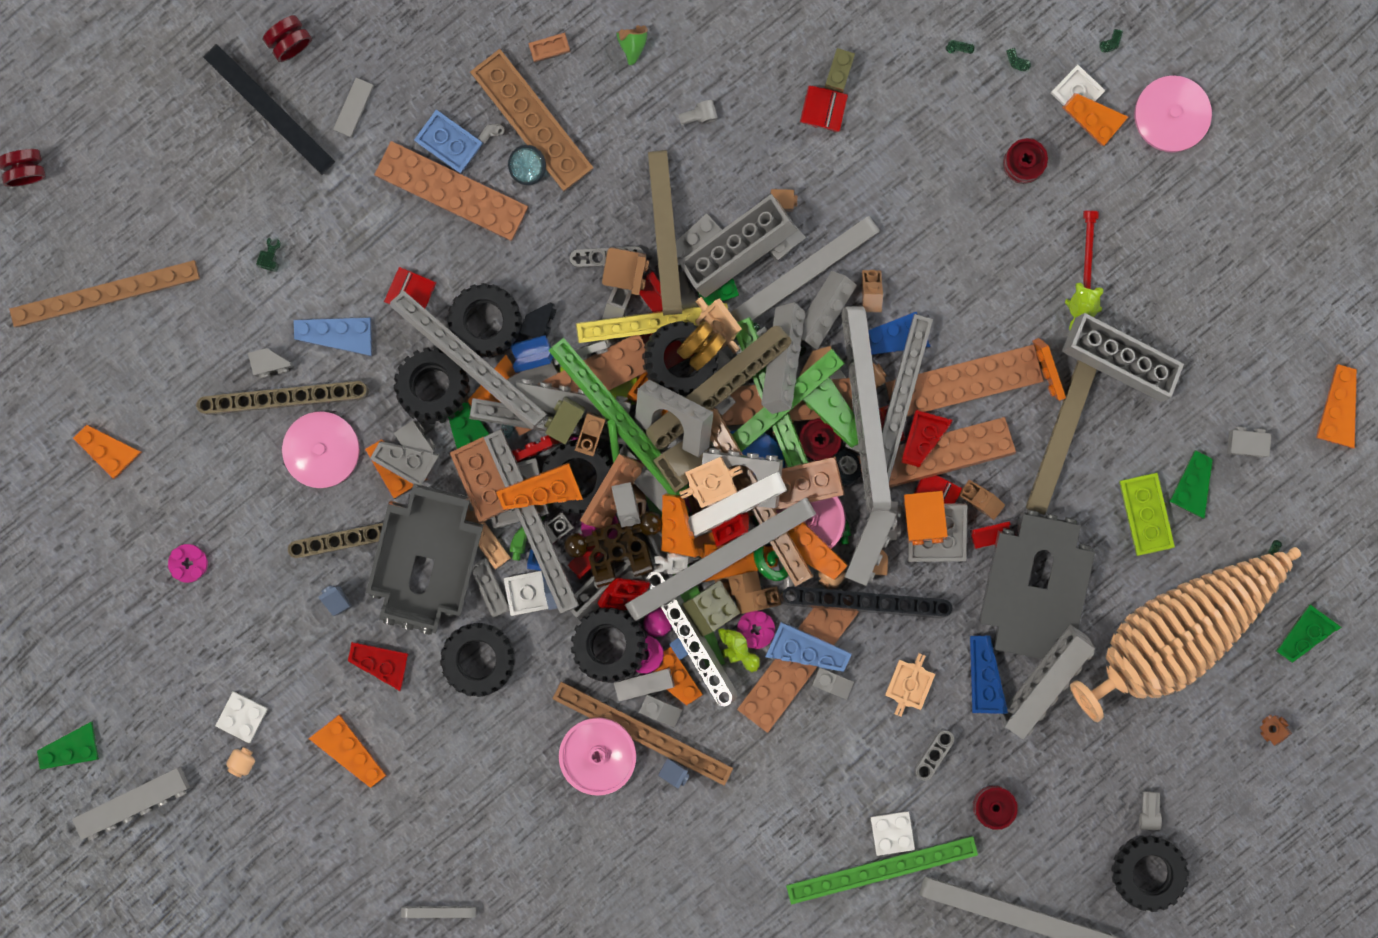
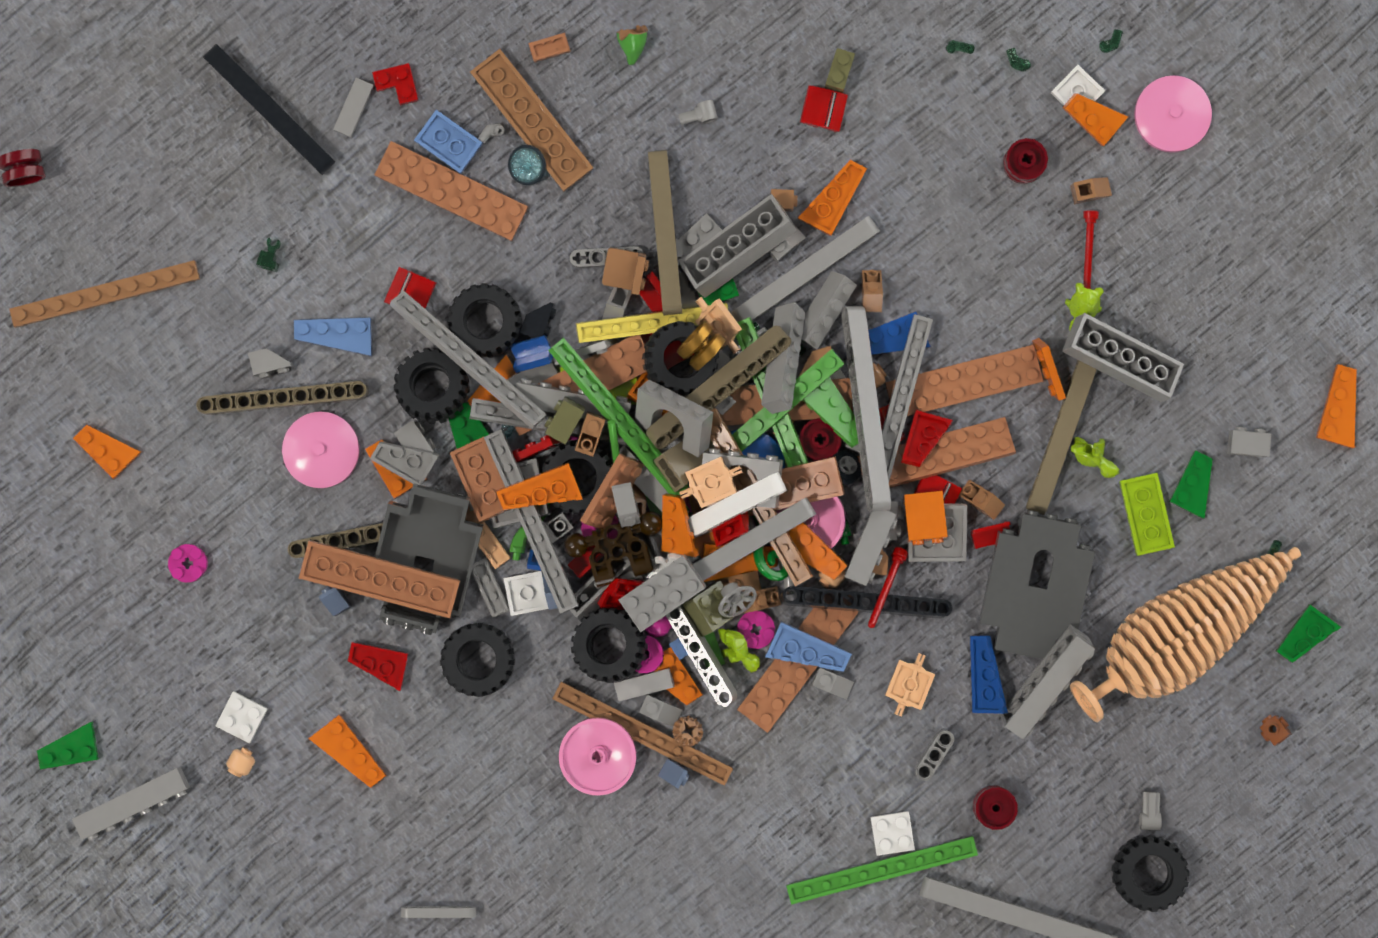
dark red wheel [262,15,312,62] -> none
none -> nougat plate [299,540,460,618]
none -> red plate [372,63,419,106]
none -> light grey brick [619,554,707,632]
none -> medium nougat gear [673,716,704,747]
none -> light grey wheel [718,582,757,617]
none -> orange wing [797,160,867,236]
none -> red piece [868,547,908,628]
none -> medium nougat slope [1070,177,1112,205]
none -> lime animal [1071,437,1119,478]

